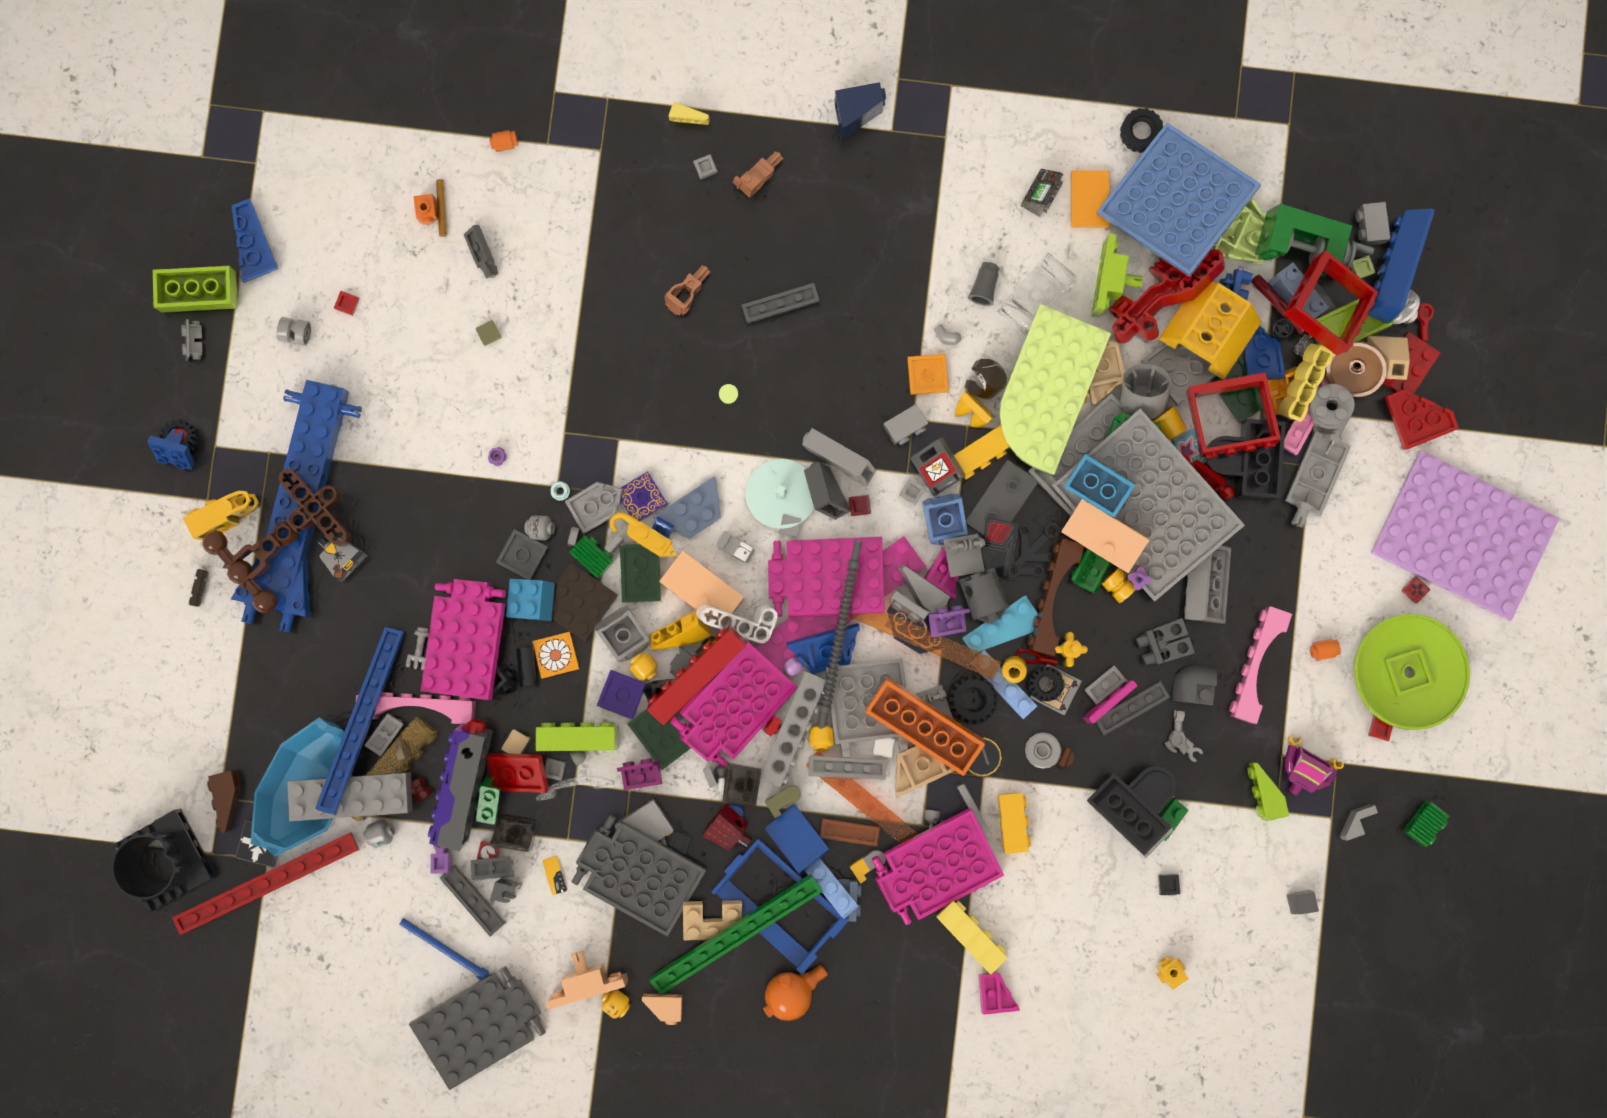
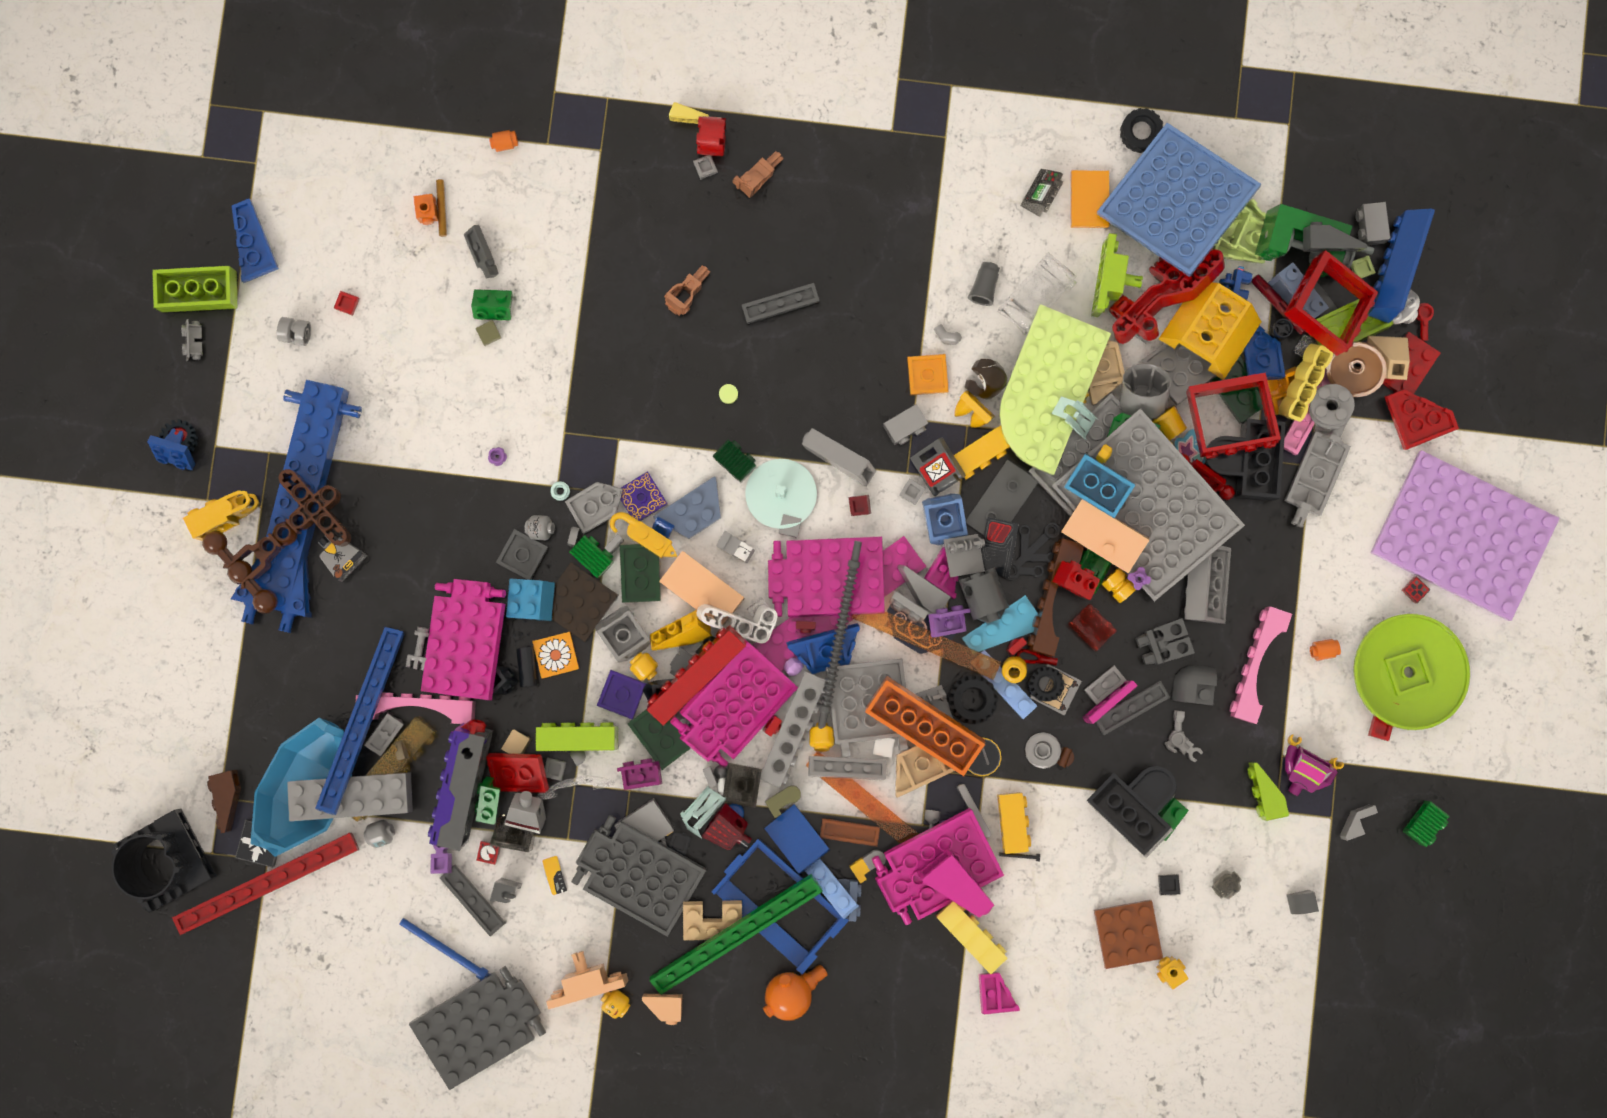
dark brown axle [189,569,208,607] -> none
clear red wheel [411,776,433,803] -> none
dark grey hinge [471,856,514,880] -> none
dark grey slope [804,462,851,520] -> none
dark blue slope [834,82,886,139] -> none
yellow plant [1055,632,1088,667] -> none
none -> green bracket [471,289,513,320]
none -> light grey torso [504,791,546,834]
none -> light aqua piece [680,786,726,839]
none -> red brick [696,116,726,156]
none -> dark green brick [713,440,756,483]
none -> dark red plate [796,621,816,634]
none -> dark pink slope [918,849,995,918]
none -> black piece [999,852,1040,862]
none -> red tile [1006,637,1027,655]
none -> light aqua piece [1051,396,1099,440]
none -> red brick [1052,560,1100,600]
none -> clear red bracket [1069,604,1117,652]
none -> dark orange plate [1094,900,1163,969]
none -> yellow tile [1096,444,1112,463]
none -> clear smoke head [1212,870,1242,899]
none -> dark grey slope [1303,222,1367,252]

